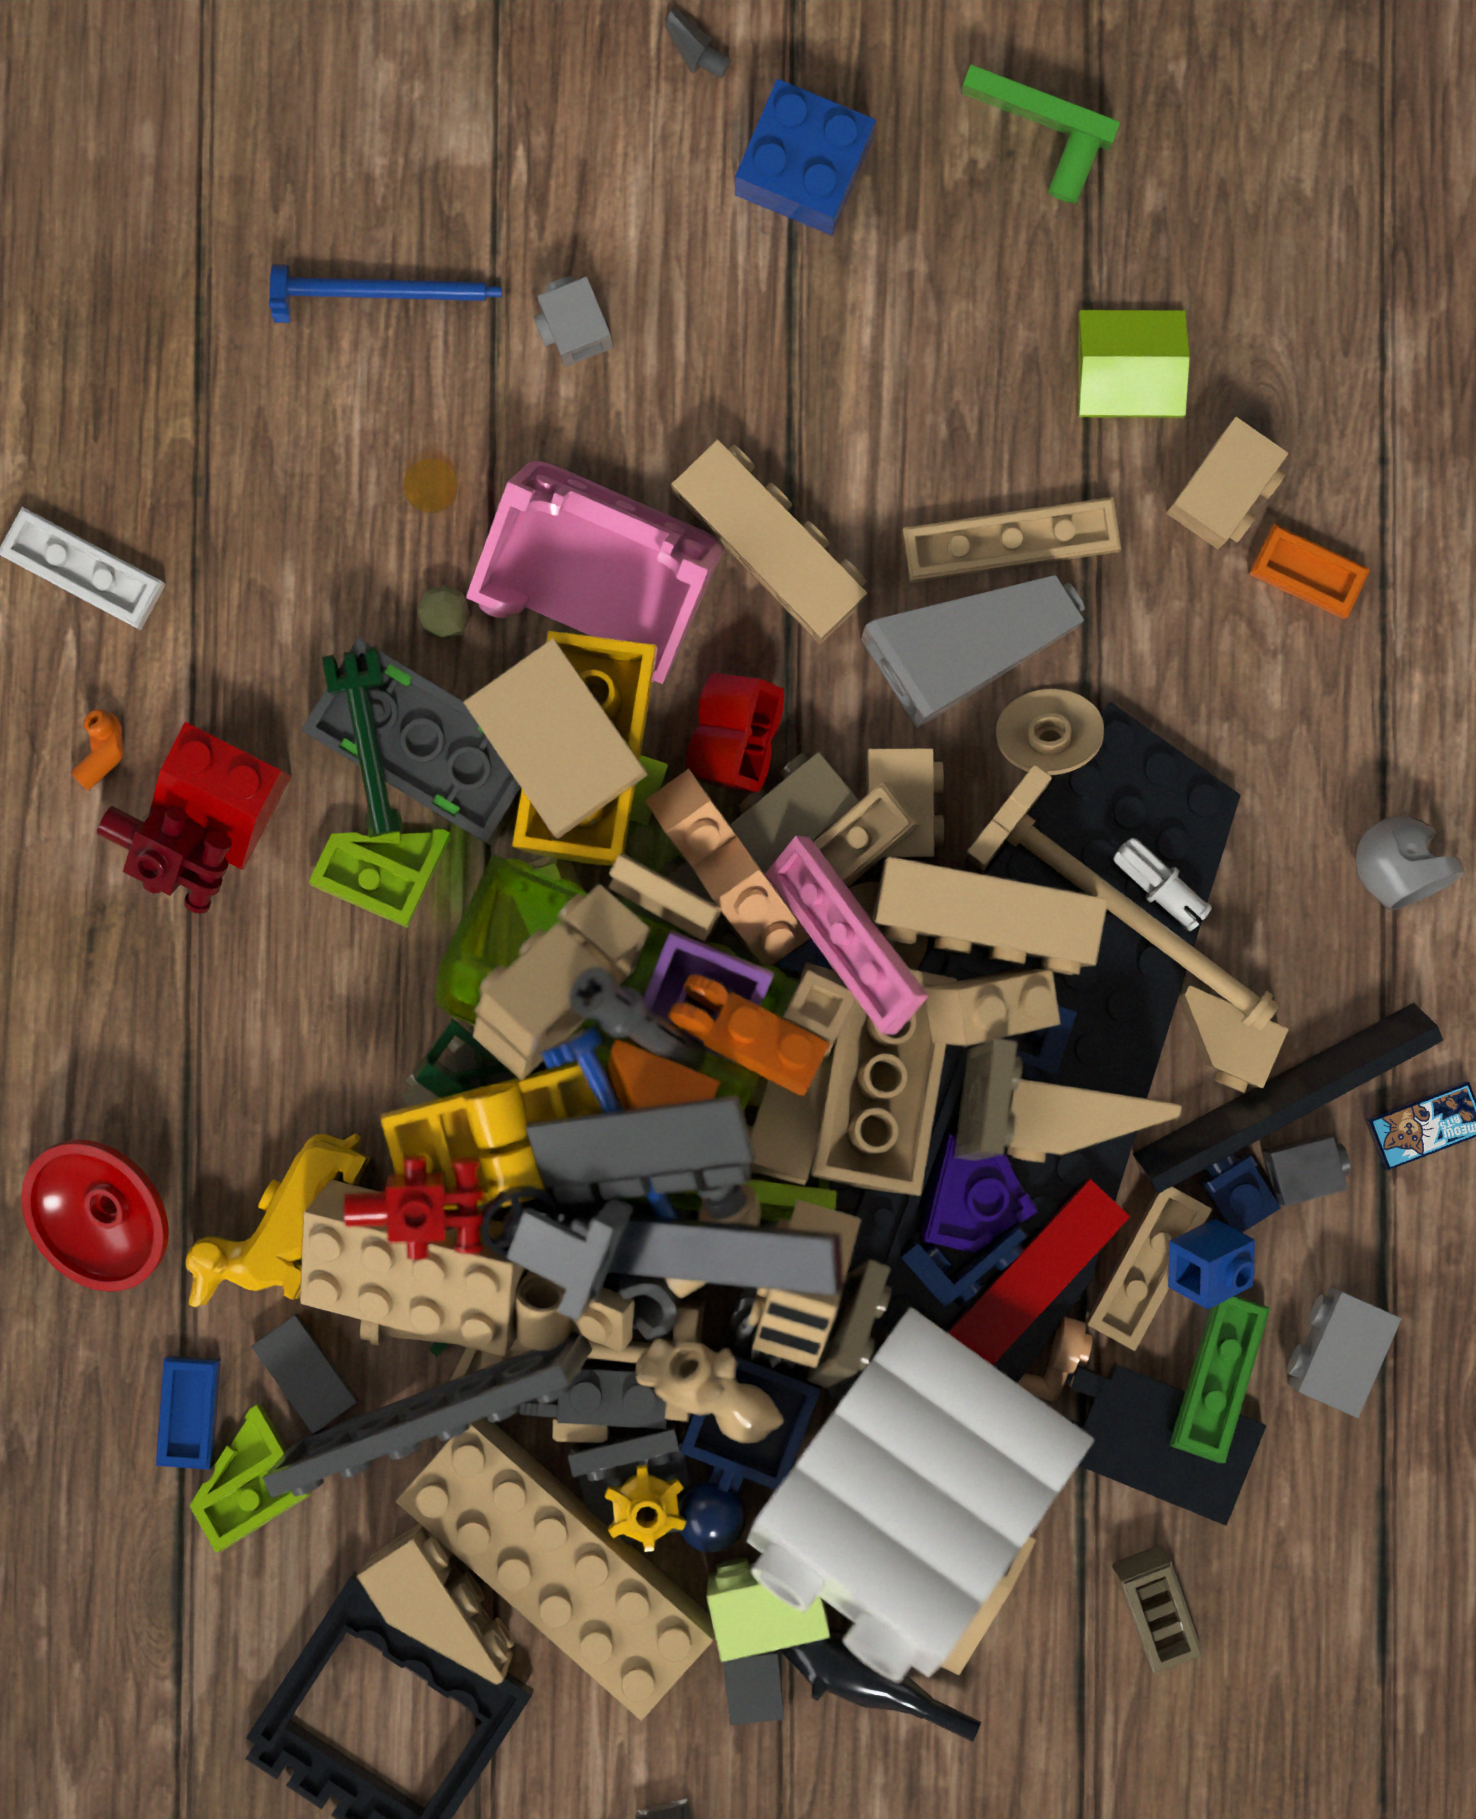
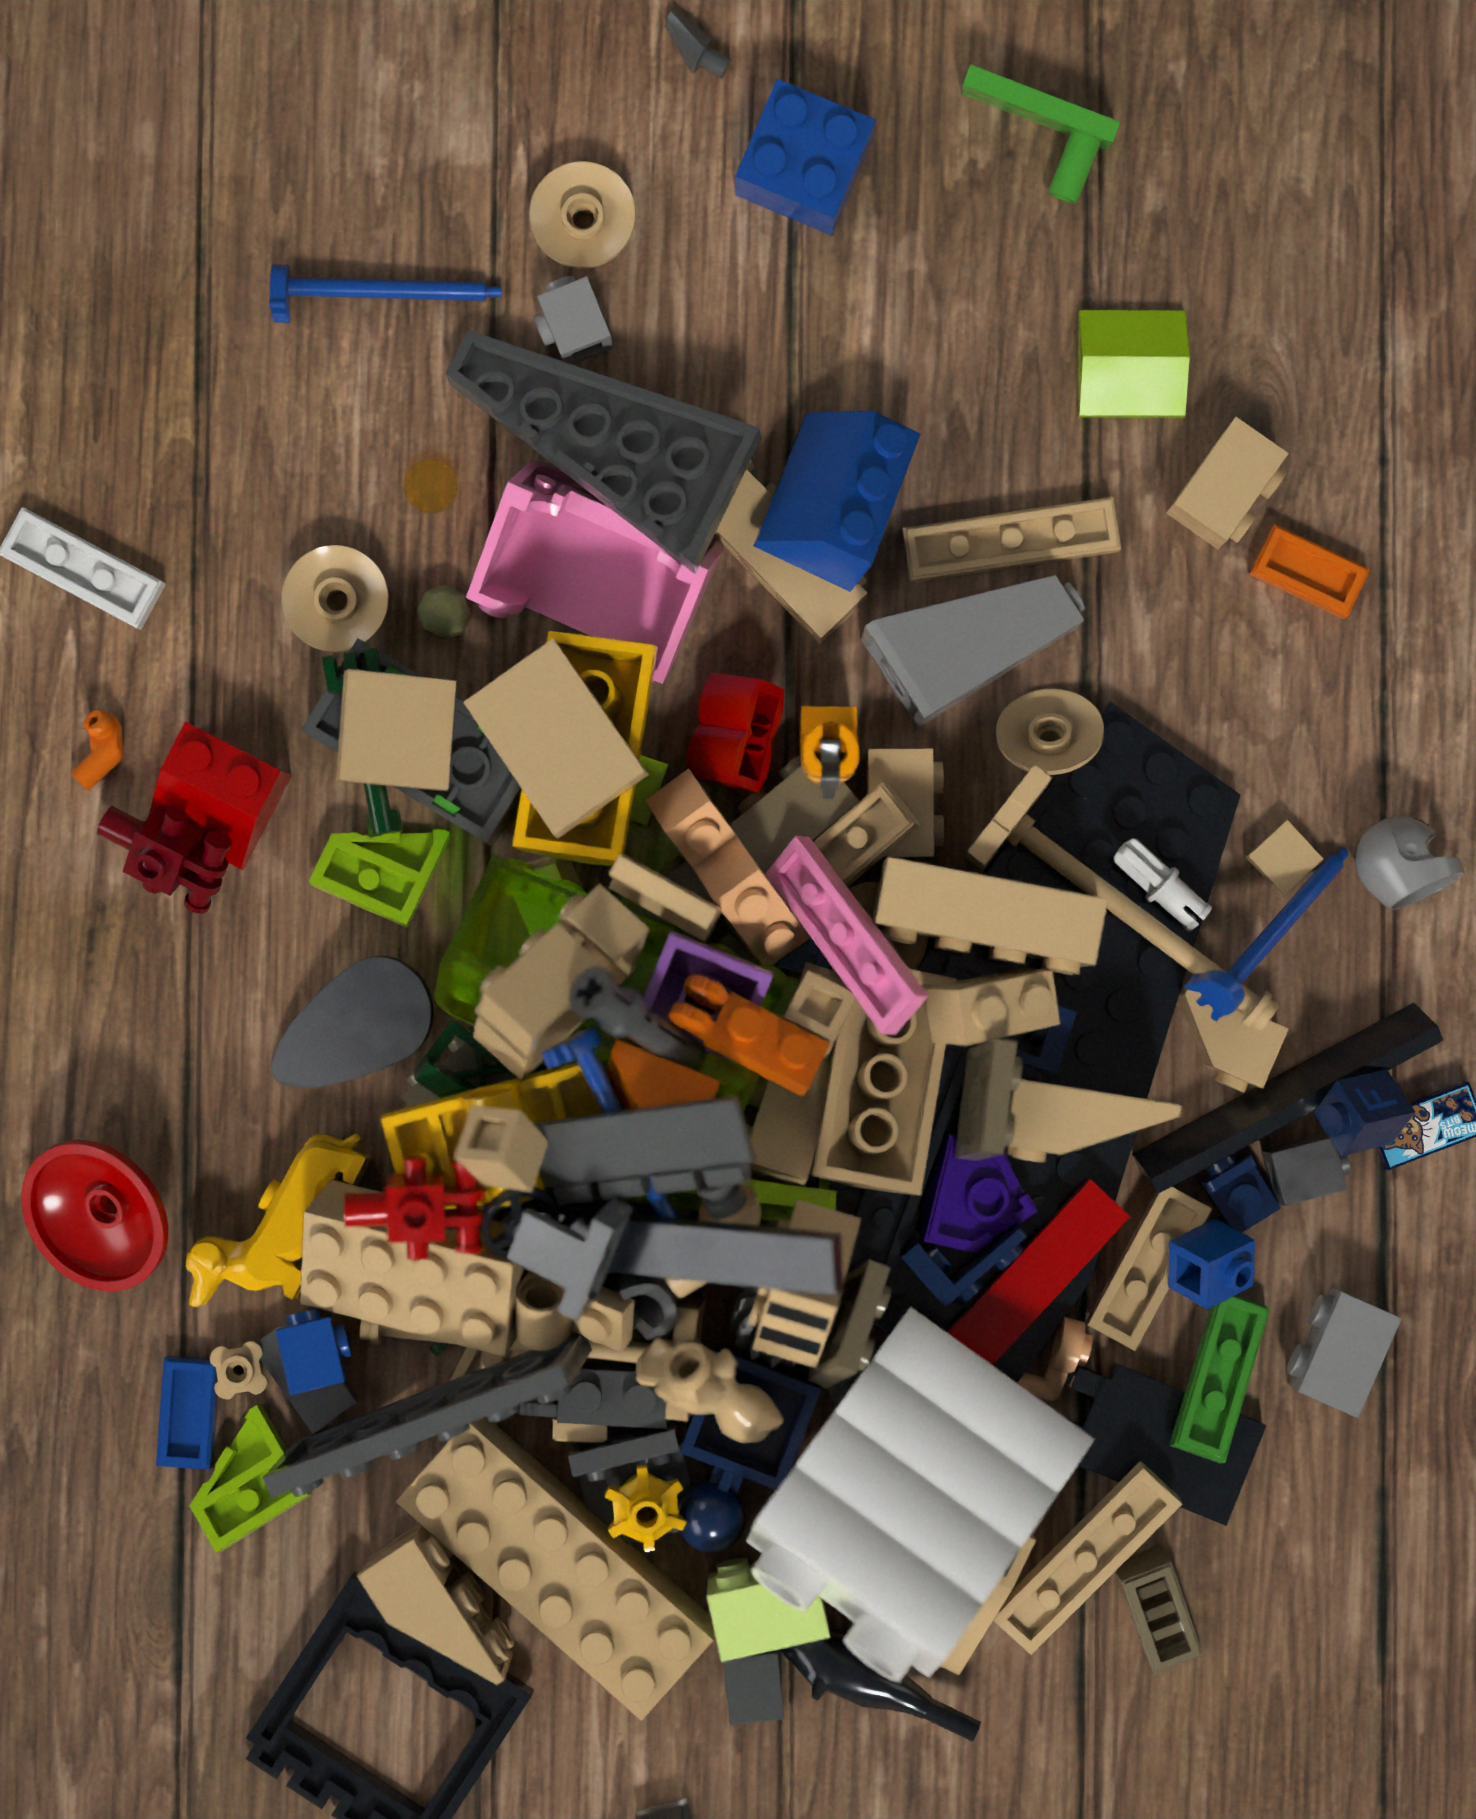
none -> tan plate [210,1341,268,1399]
none -> black shield [271,956,434,1087]
none -> blue brick [275,1308,352,1395]
none -> tan dish [281,545,389,652]
none -> tan tile [336,669,456,791]
none -> dark grey wing [446,330,761,574]
none -> tan panel [454,1105,548,1192]
none -> tan dish [529,161,636,268]
none -> blue slope [753,410,920,592]
none -> light orange plate [799,706,859,799]
none -> tan plate [993,1461,1182,1655]
none -> blue piece [1185,848,1349,1021]
none -> tan tile [1245,820,1324,896]
none -> dark blue brick [1314,1069,1416,1156]

